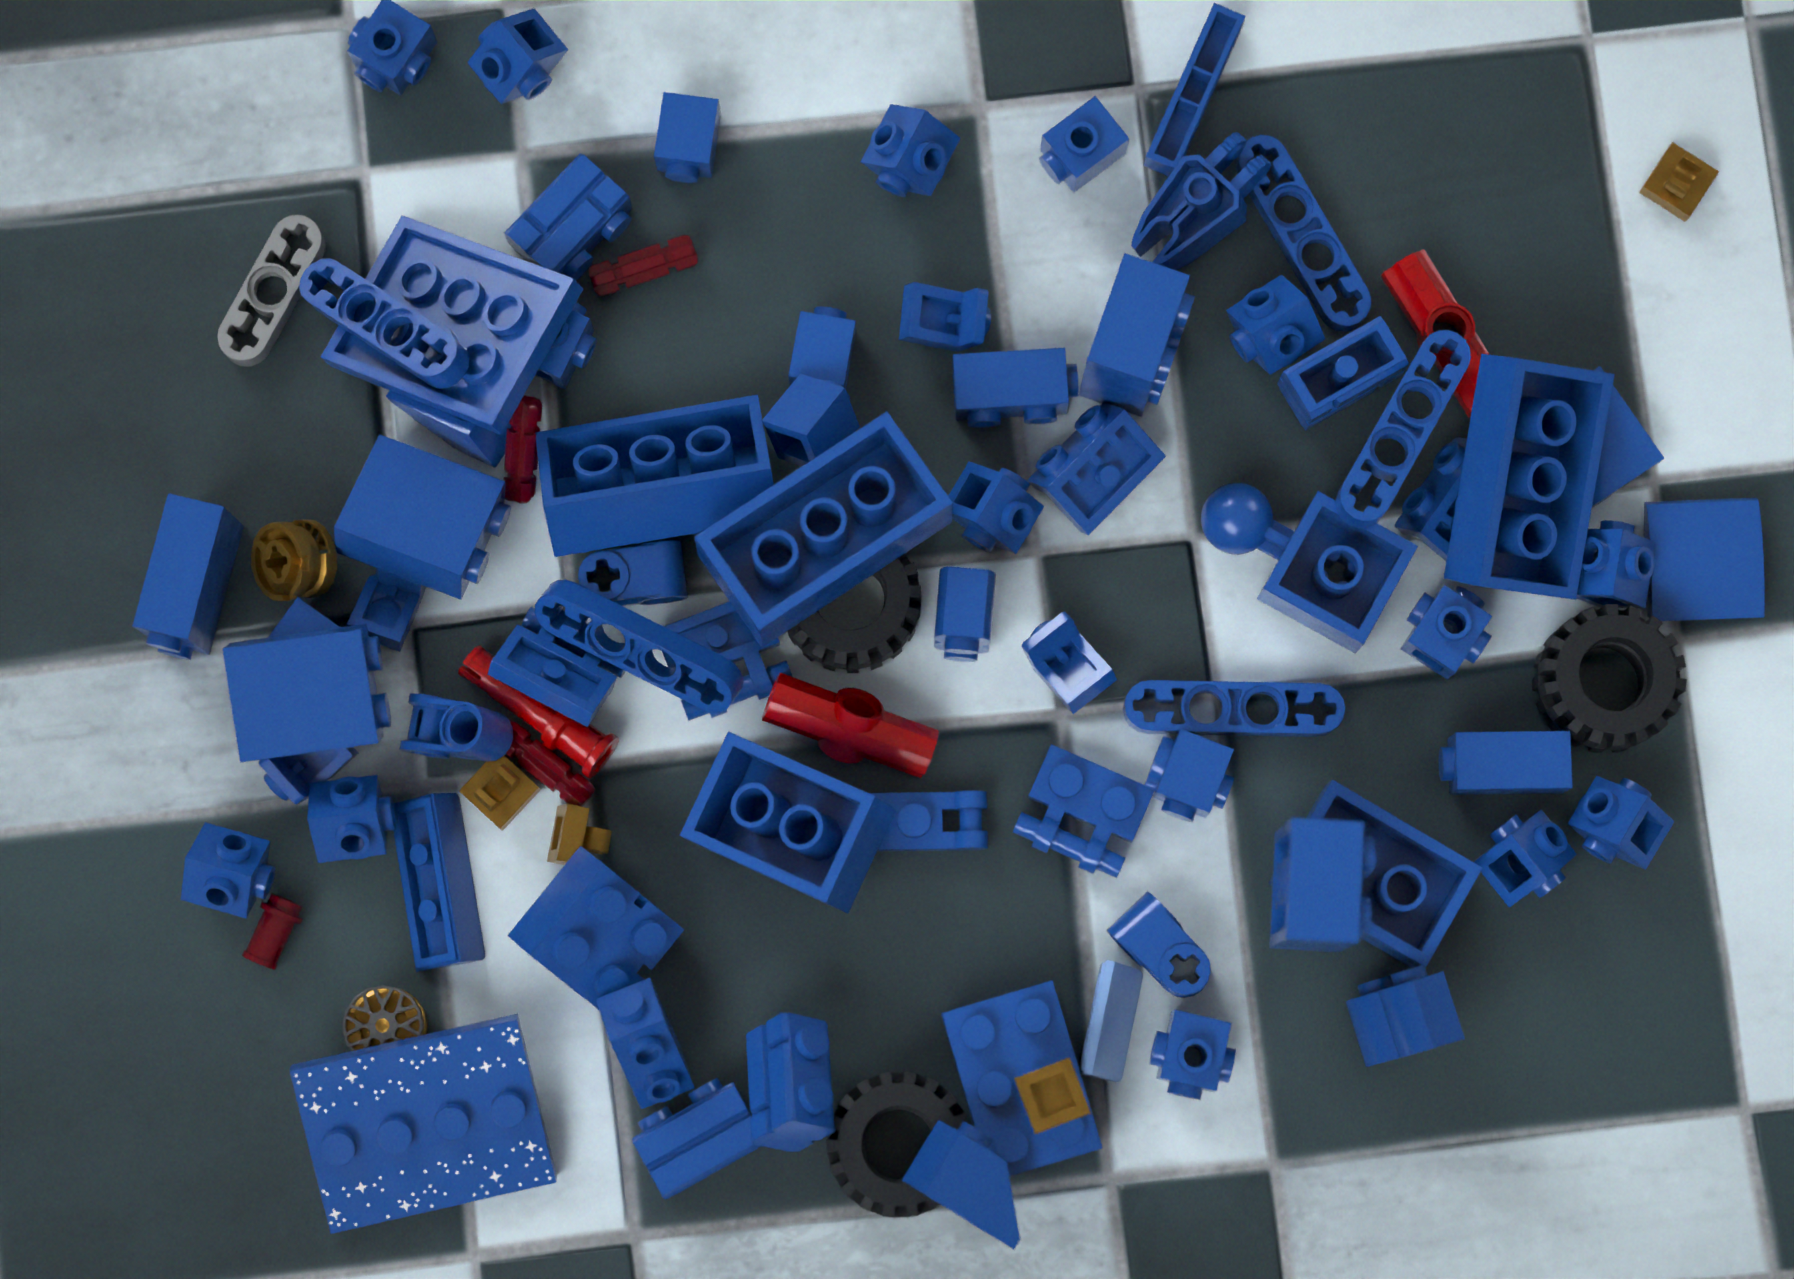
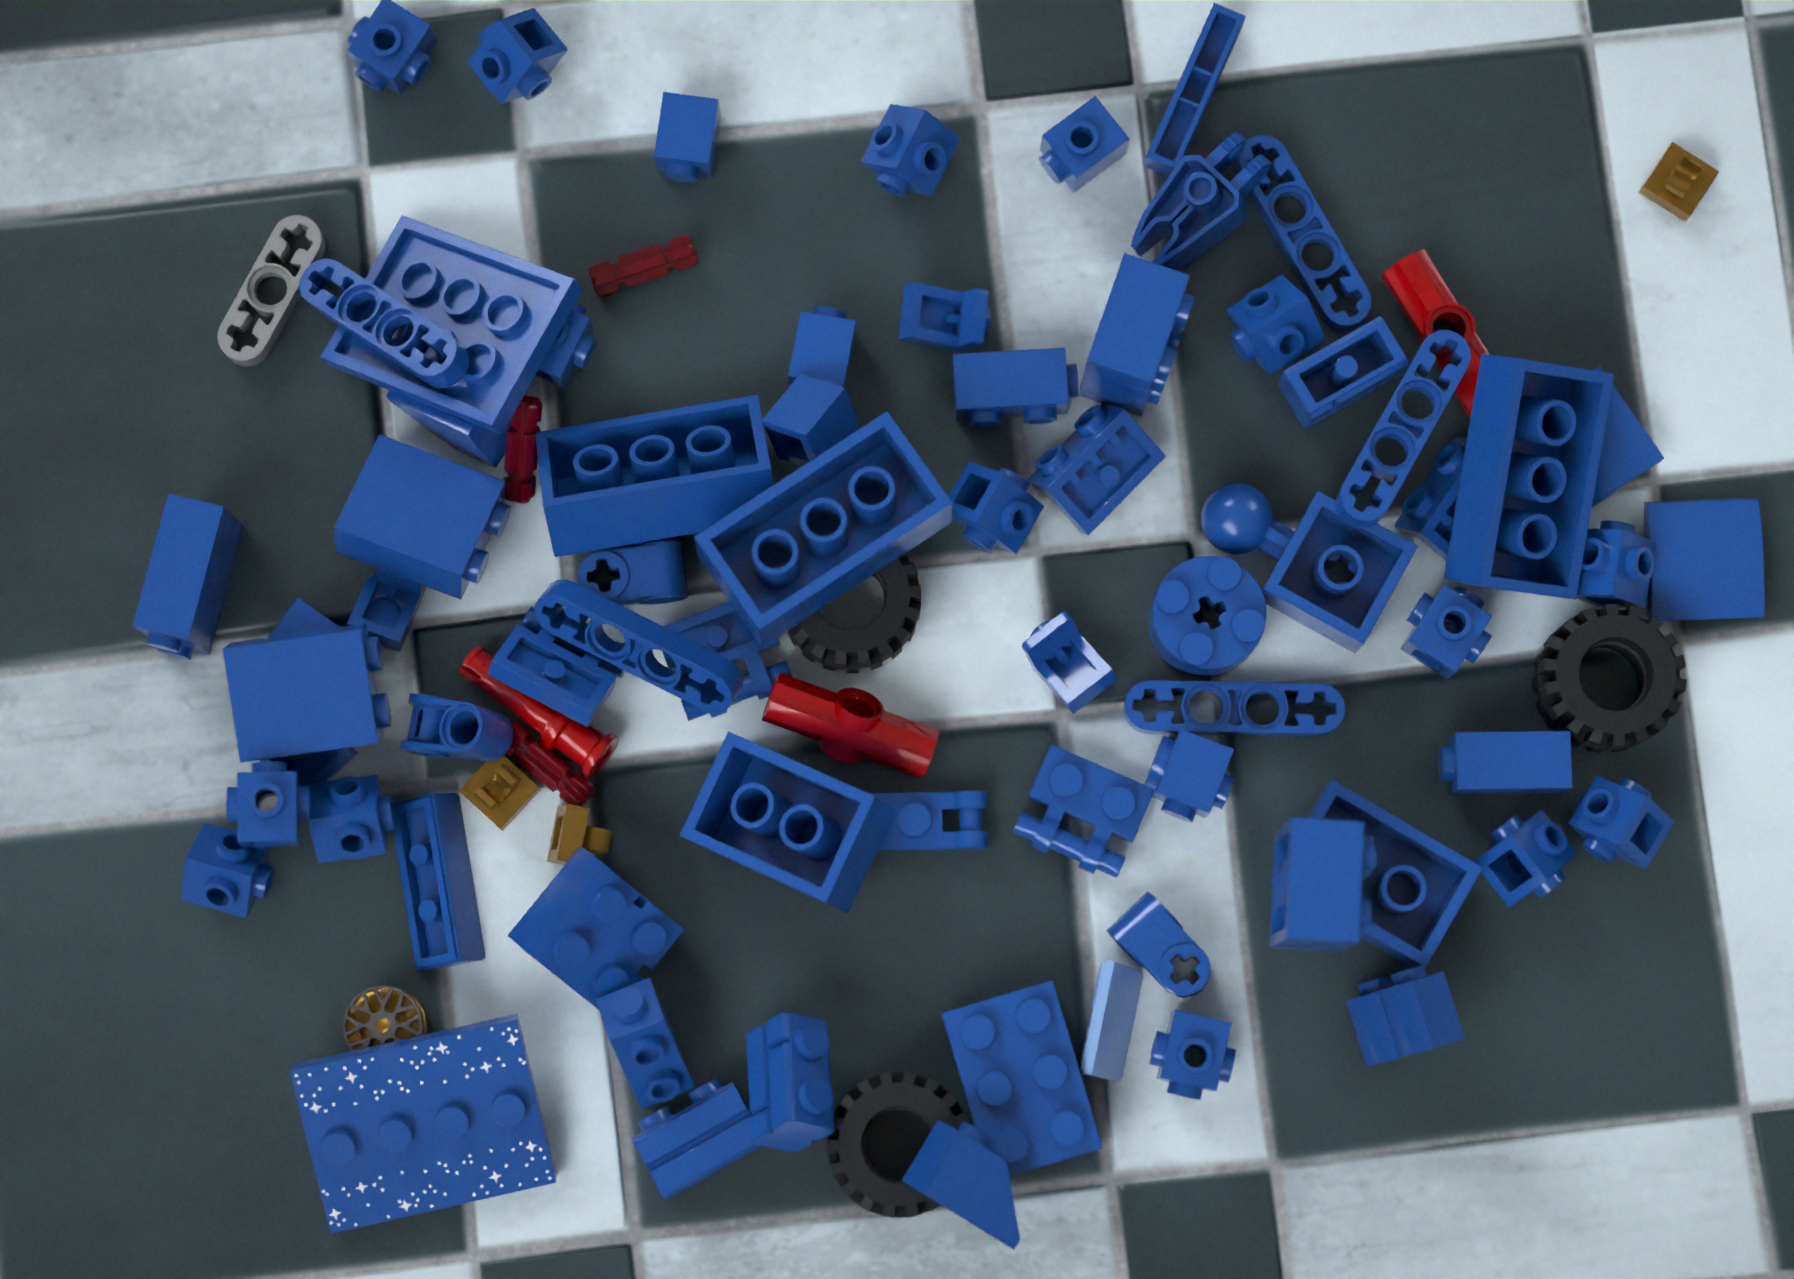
dark red pin [242,893,303,970] -> none
pearl gold wheel [251,519,337,601] -> none
blue brick [504,153,633,280] -> none
blue brick [934,566,996,662] -> none
pearl gold tile [1014,1057,1091,1134] -> none
none -> blue brick [226,761,311,847]
none -> blue brick [1148,556,1267,678]

